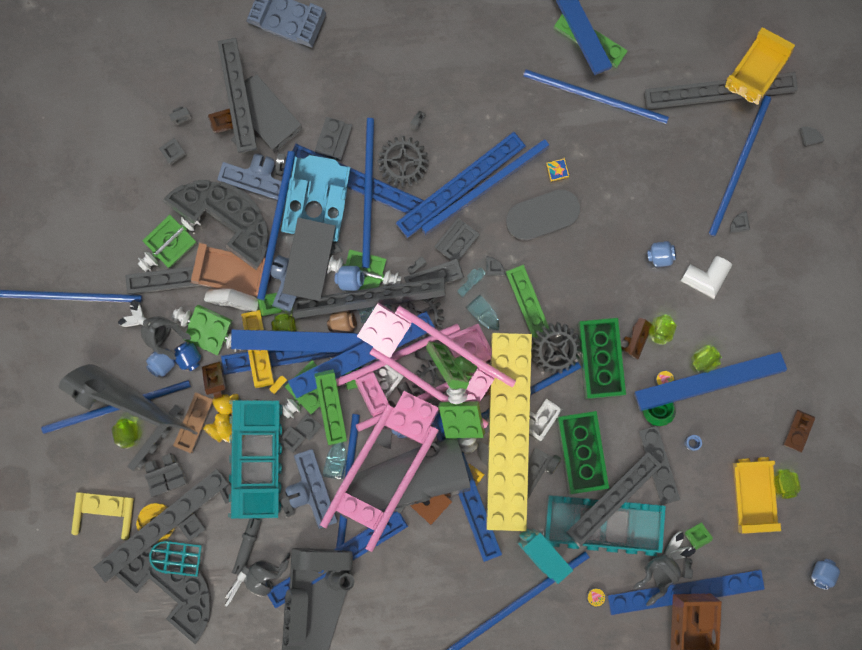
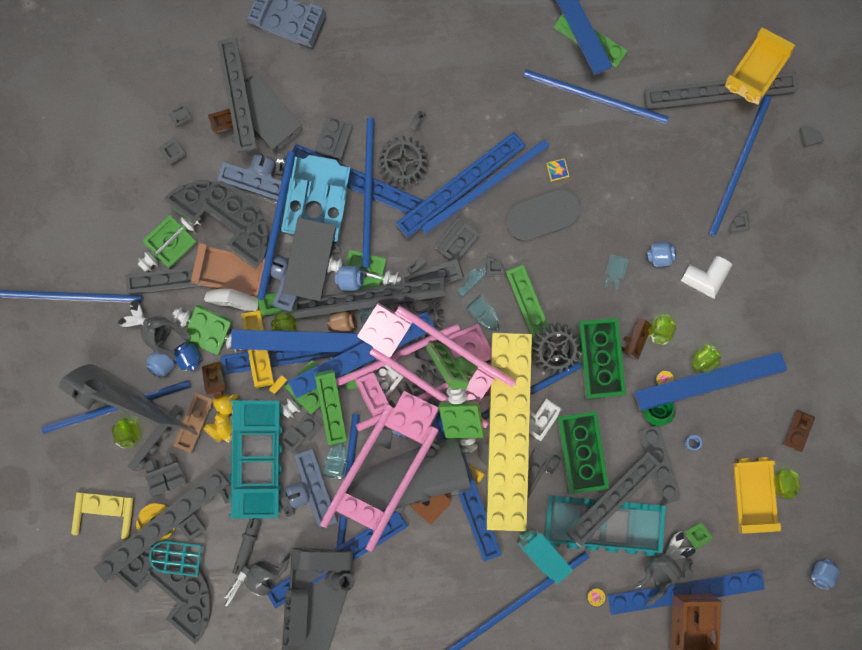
none -> clear light blue plate [604,255,629,290]

